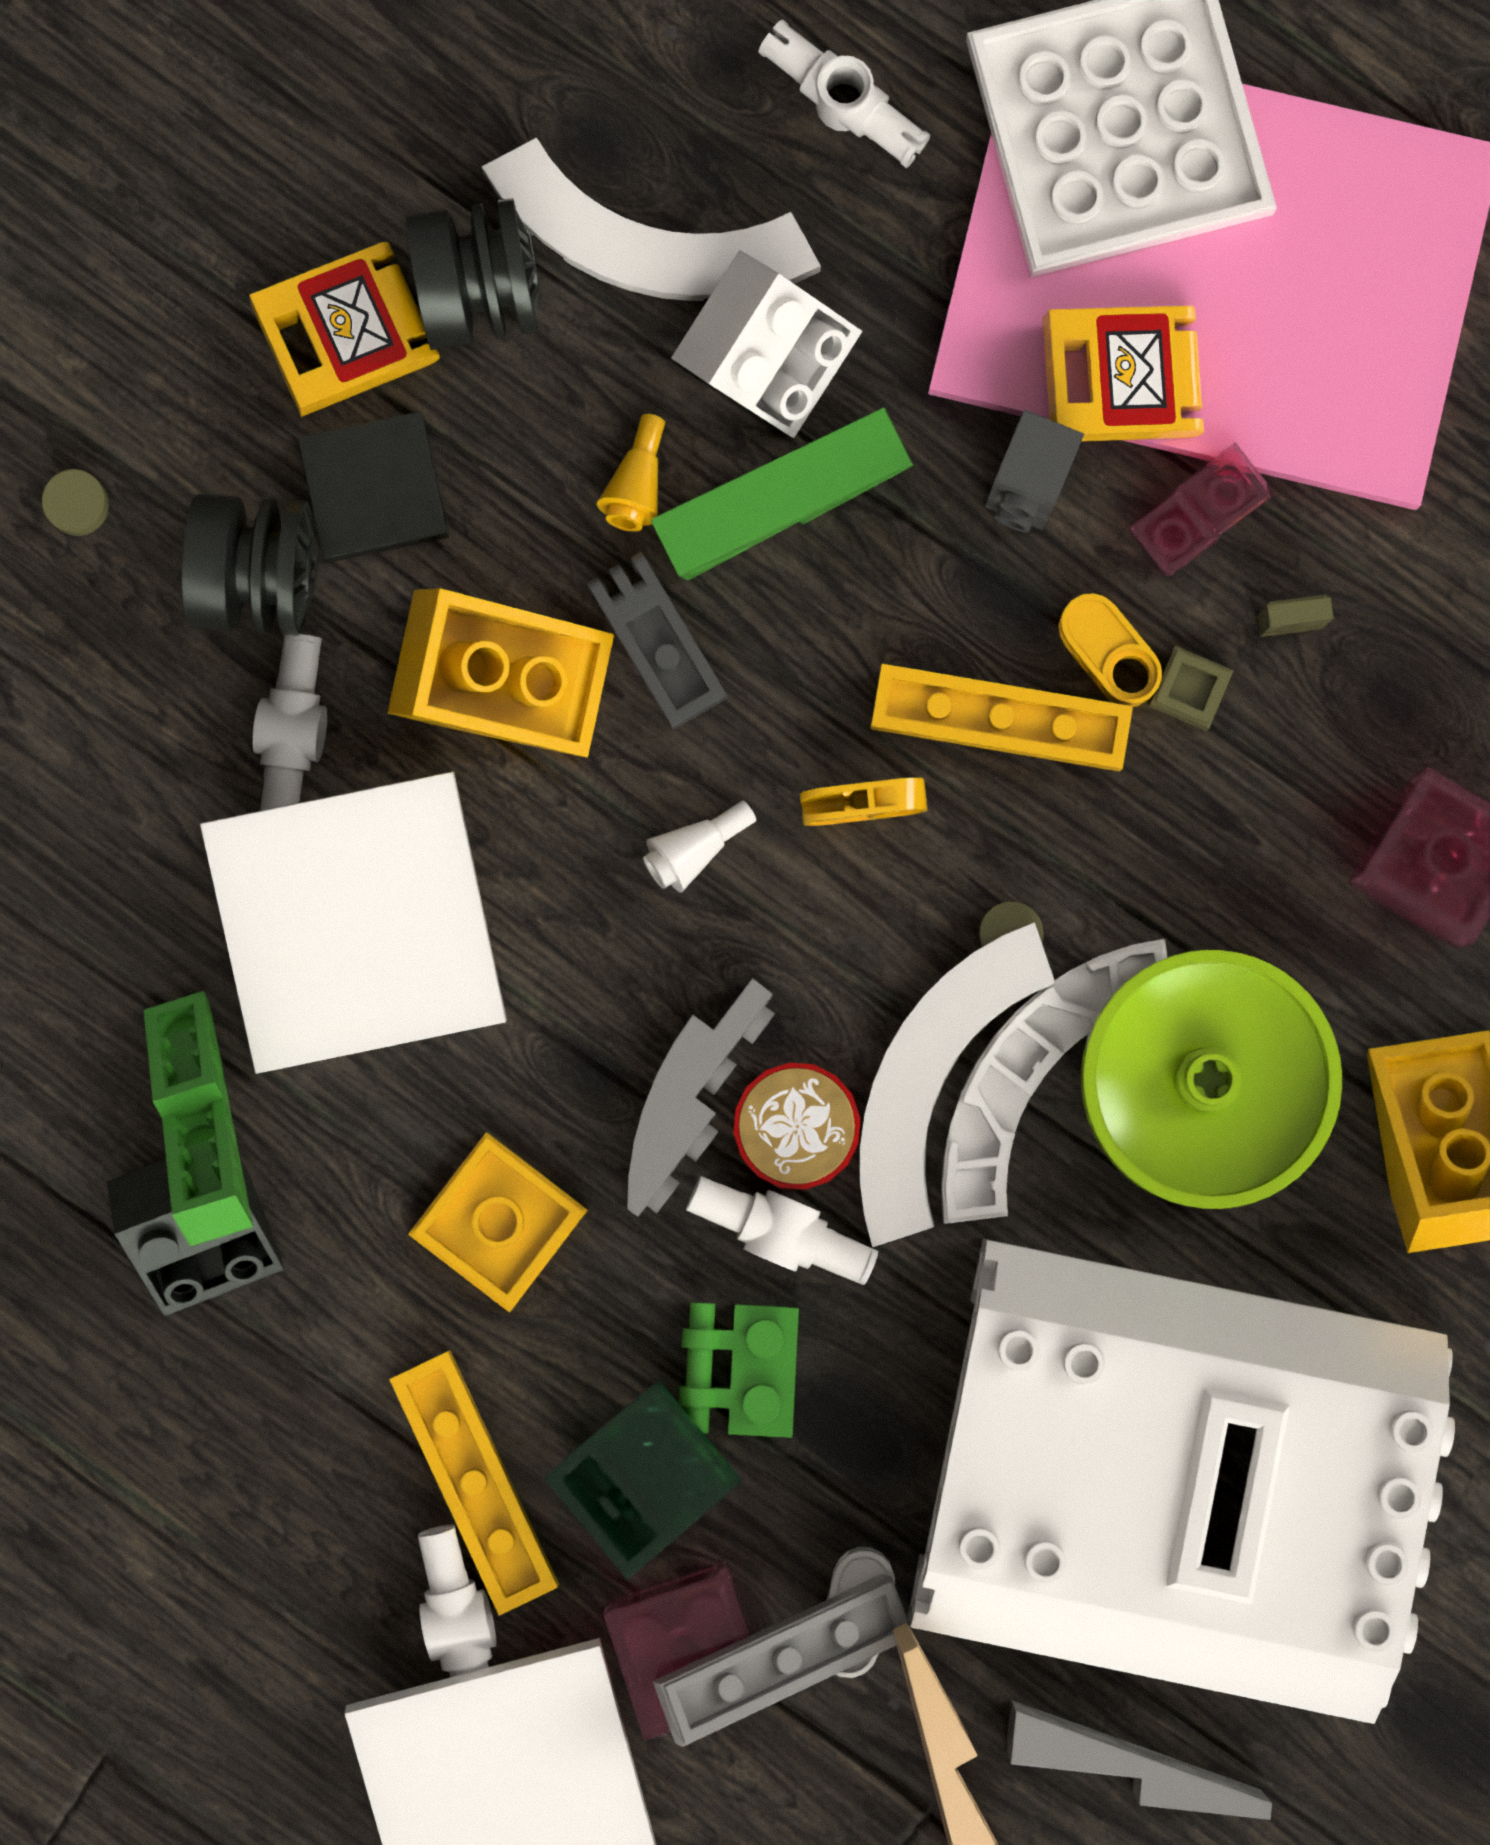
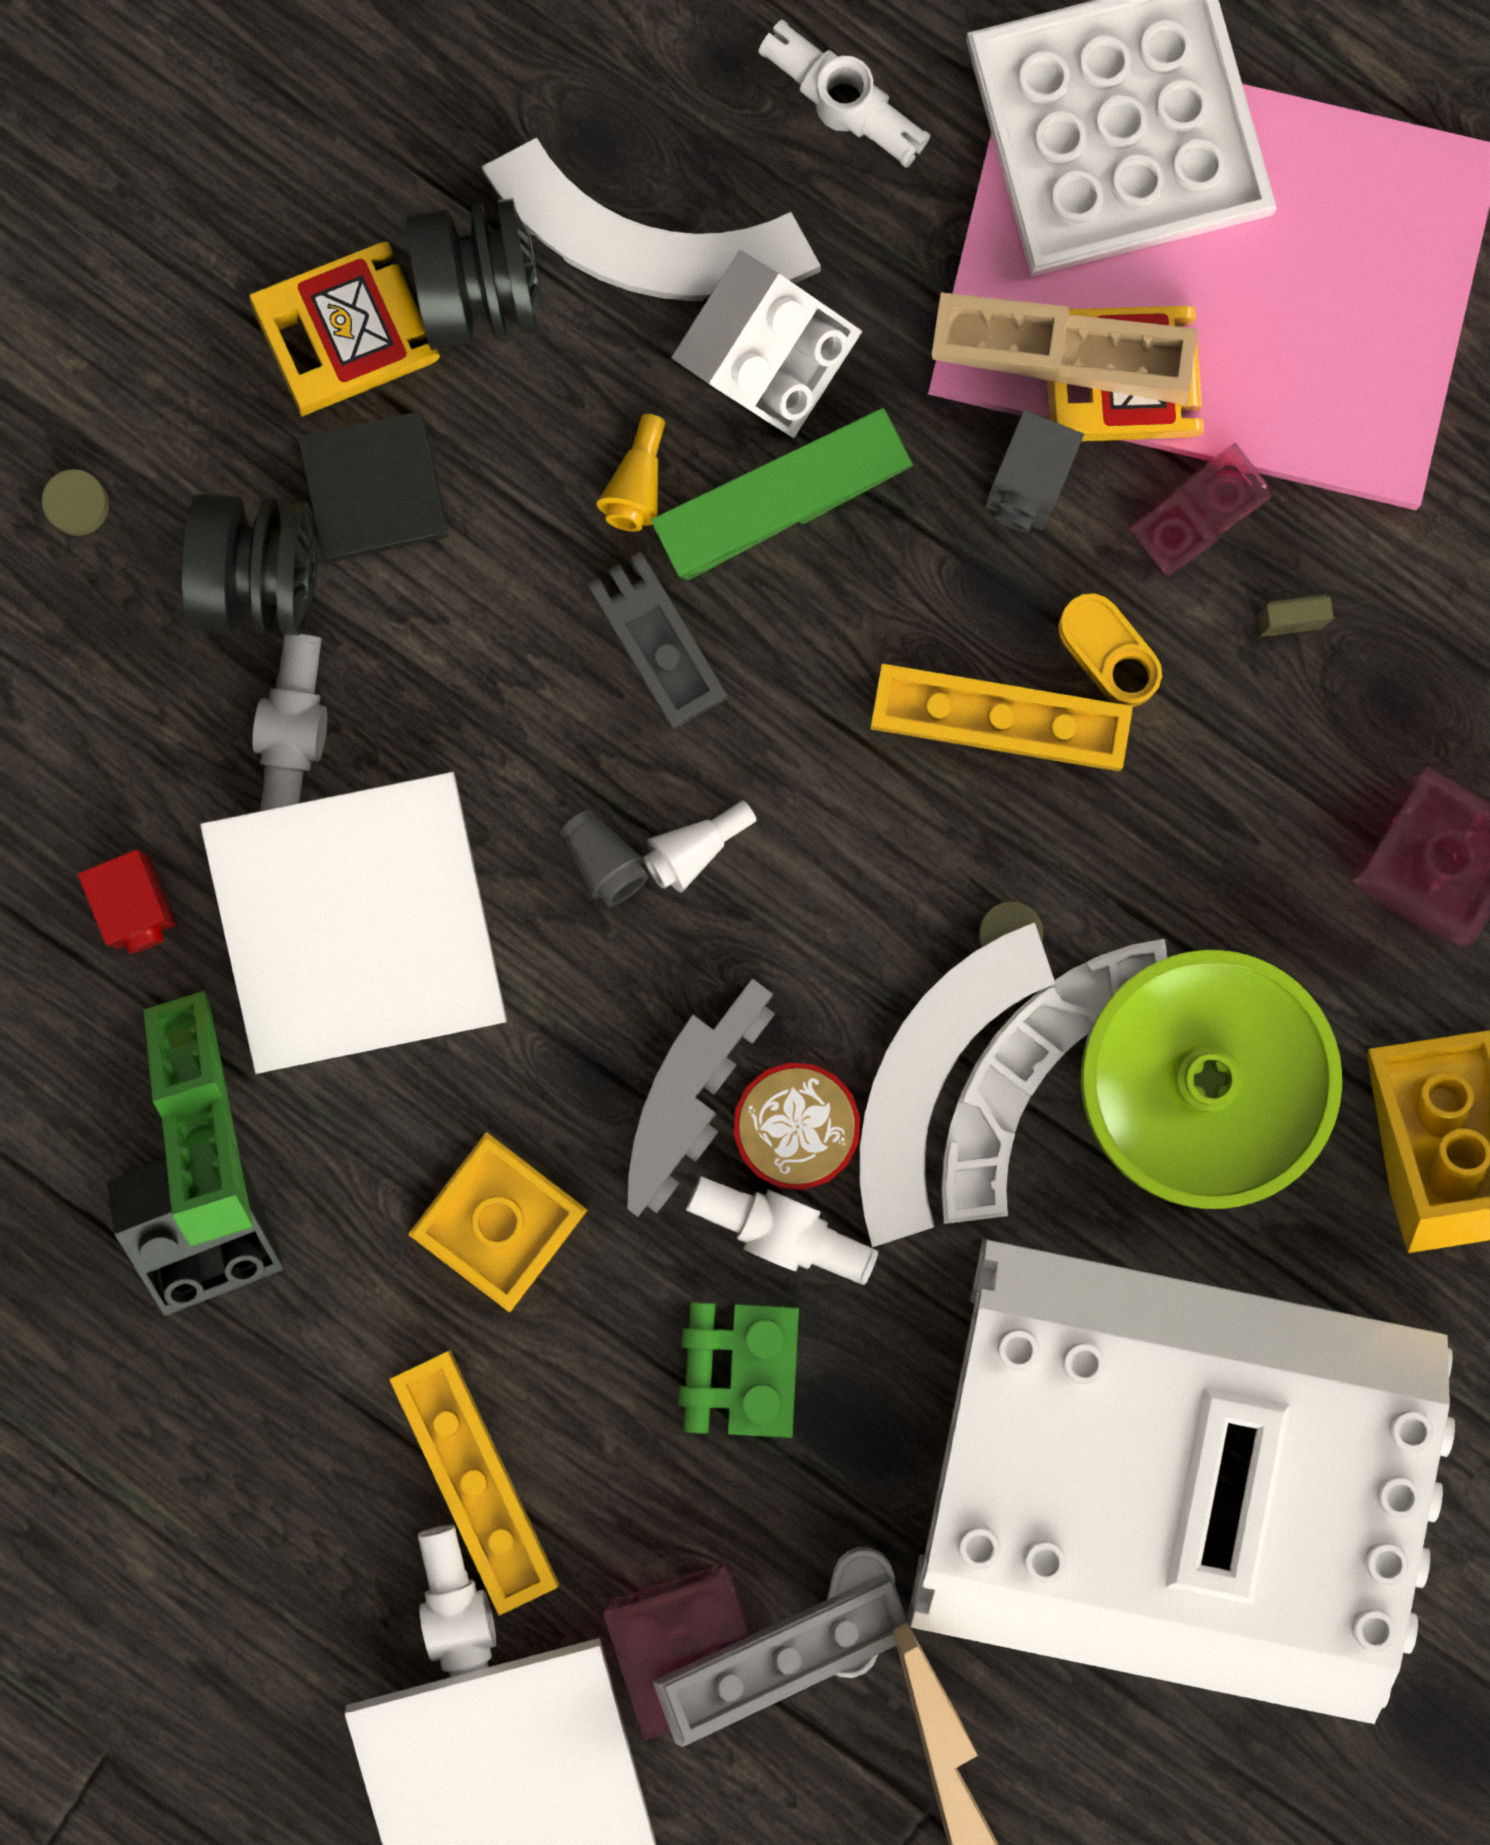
yellow slope [387,588,614,757] -> none
clear green slope [544,1381,743,1580] -> none
yellow piece [799,777,928,826] -> none
light grey slope [1006,1700,1272,1820] -> none
olive tile [1148,646,1234,731] -> none
none -> red brick [78,850,177,954]
none -> flat silver cone [560,810,648,907]
none -> tan slope [932,293,1198,406]

